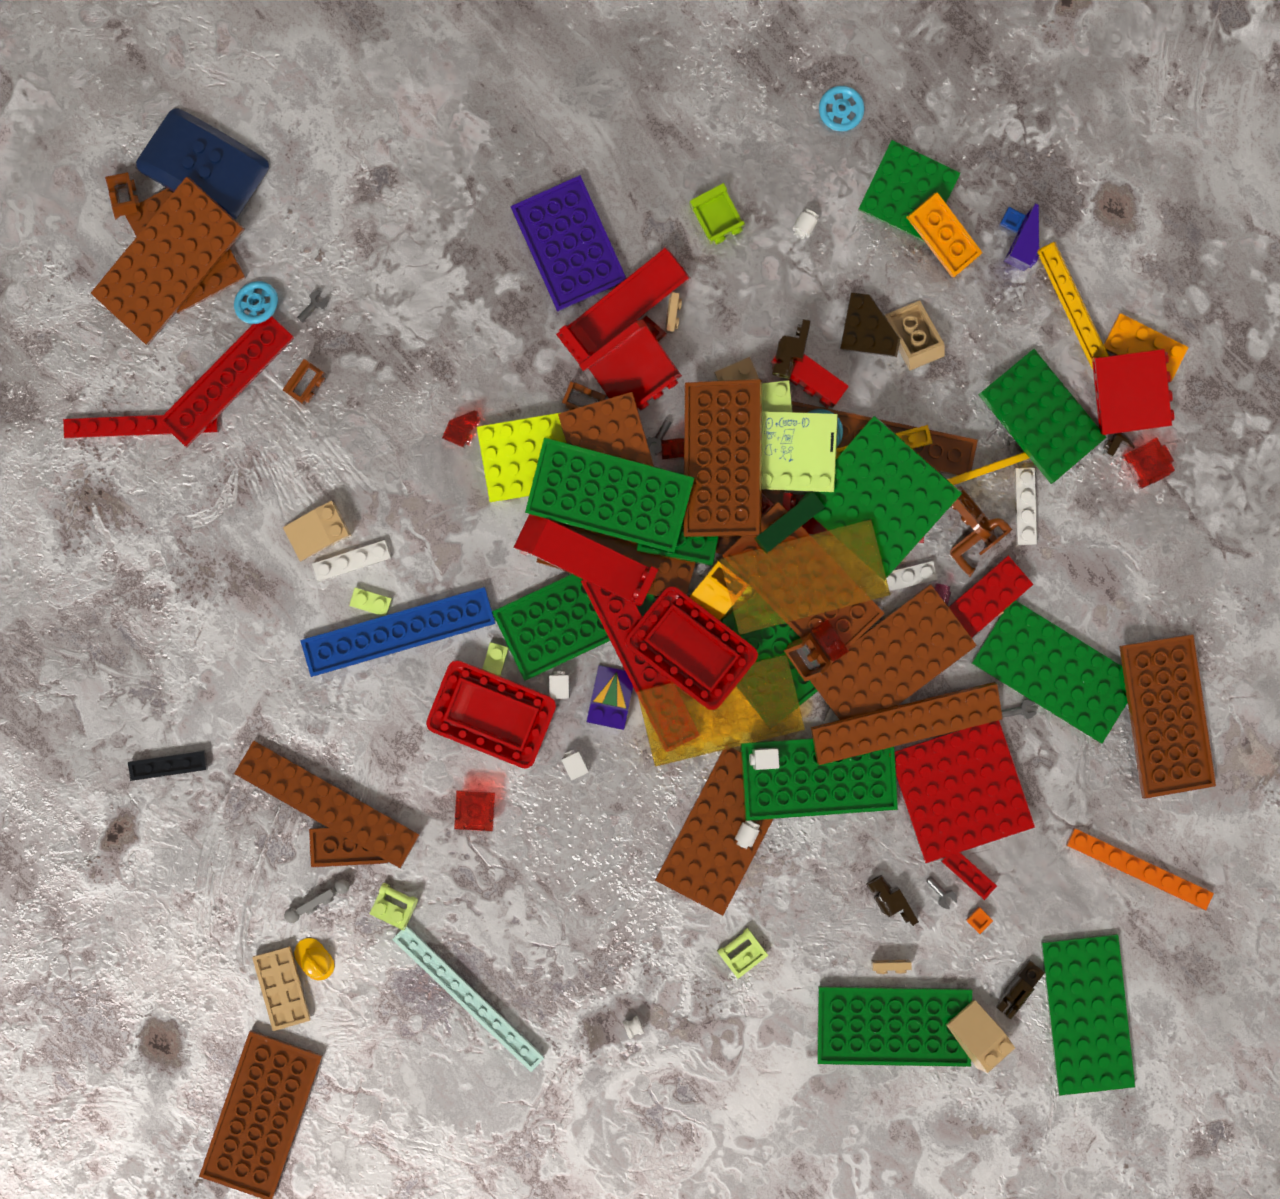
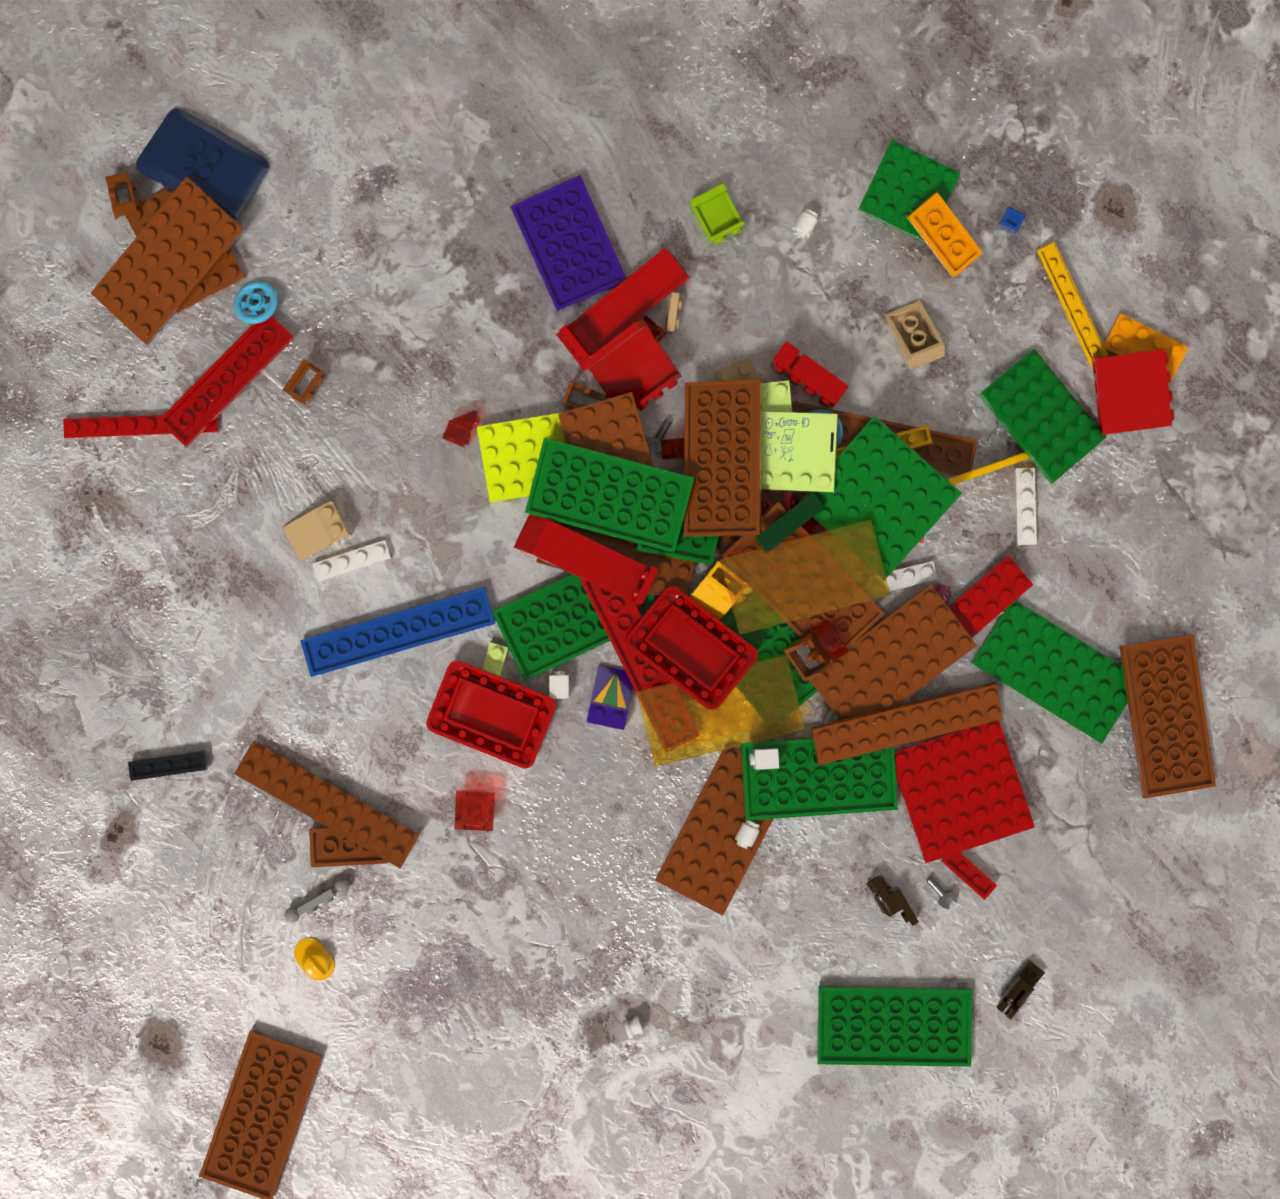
tan plate [252,946,311,1031] -> none
flat silver bar [297,290,329,322] -> none
yellowish green plate [349,587,392,616] -> none
yellowish green plate [369,882,418,930] -> none
light aqua plate [392,926,545,1072] -> none
white brick [562,749,589,781] -> none
yellowish green plate [717,928,768,978] -> none
dark brown plate [772,319,811,378] -> none
medium azure plate [819,86,865,131] -> none
dark brown plate [840,292,901,357] -> none
tan plate [871,959,912,974] -> none
tan slope [946,1000,1015,1073] -> none
dark orange plate [950,486,1013,577] -> none
orange plate [966,906,993,934] -> none
flat silver bar [1001,700,1037,719] -> none
dark purple slope [1003,203,1039,271] -> none
green plate [1041,934,1135,1096] -> none
orange plate [1066,828,1214,910] -> none
dark brown plate [1103,433,1135,458] -> none
clear red panel [1122,437,1175,489] -> none

